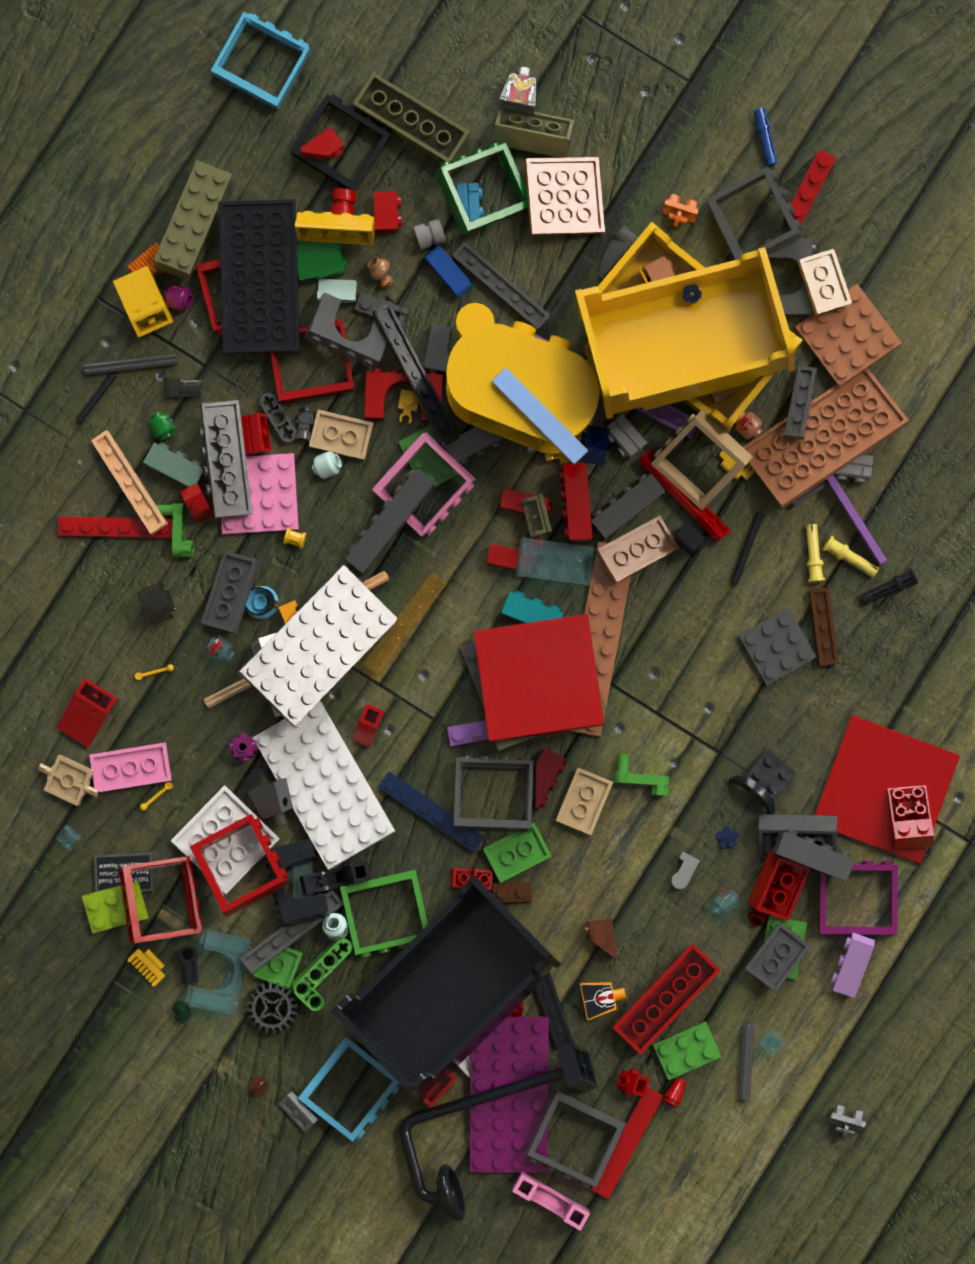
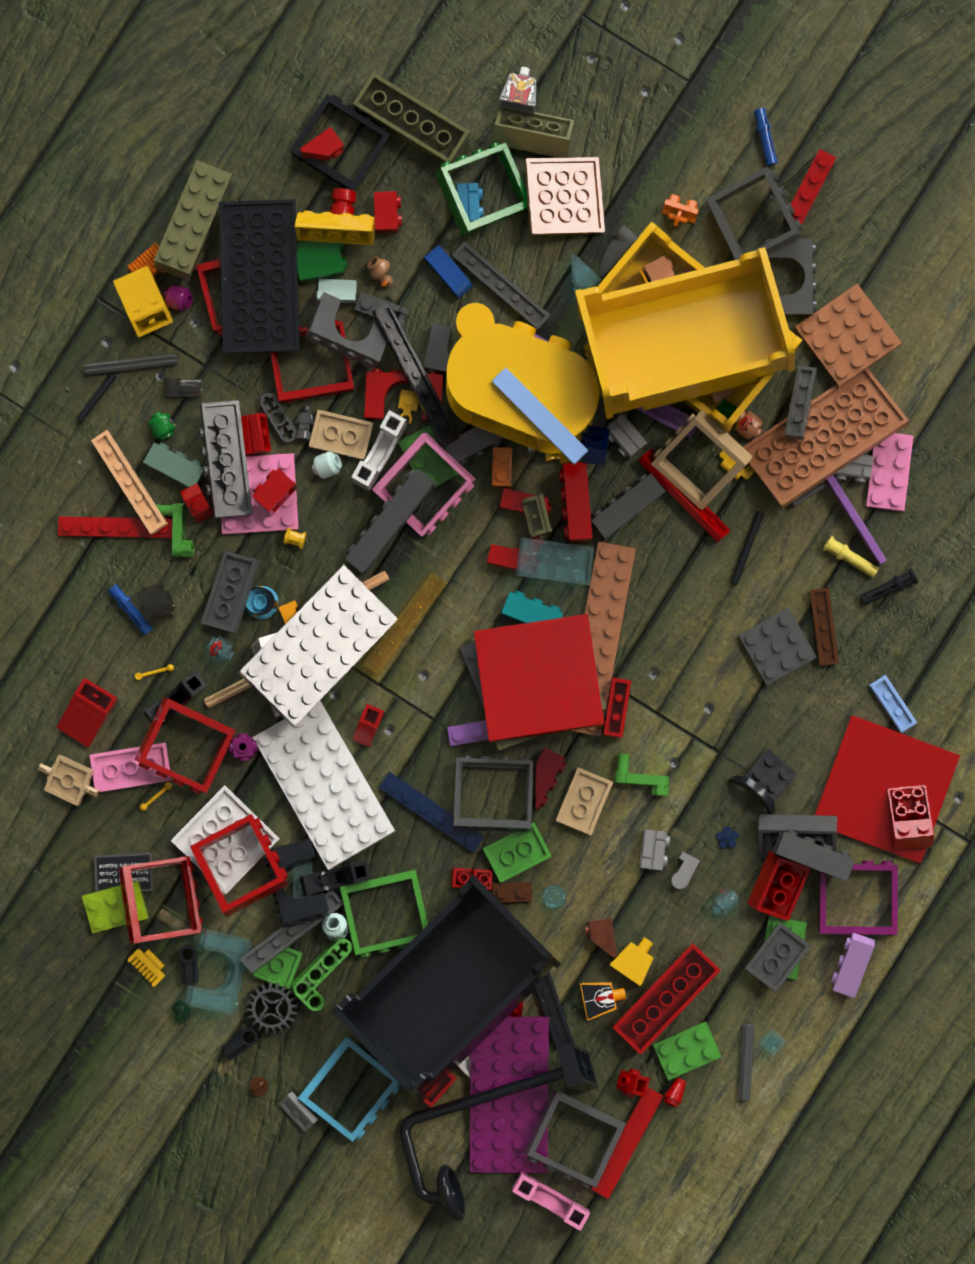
clear light blue plate [56,824,82,851] -> none
medium azure window [211,12,311,110] -> none
dark grey torso [248,778,293,826] -> none
light grey wheel [413,218,446,250] -> none
medium nougat plate [595,516,679,584] -> none
black brick [674,523,705,555] -> none
dark blue plate [683,285,702,304] -> none
dark red plate [748,909,767,926] -> none
plate [797,249,852,315] -> none
light yellow pin [805,524,825,583] -> none
flat silver hips [828,1105,866,1140] -> none
none -> blue pin [108,584,153,636]
none -> red window [134,697,236,794]
none -> black arch [143,671,207,723]
none -> black piece [221,1027,260,1060]
none -> red brick [252,468,298,516]
none -> white arch [351,410,407,492]
none -> orange brick [492,447,512,489]
none -> clear light blue plate [542,885,567,909]
none -> clear light blue slope [571,254,602,293]
none -> red brick [603,677,632,739]
none -> yellow torso [610,937,654,986]
none -> light grey brick [639,829,670,871]
none -> green plate [716,399,737,419]
none -> bright pink plate [866,433,913,512]
none -> light blue tile [869,675,917,733]

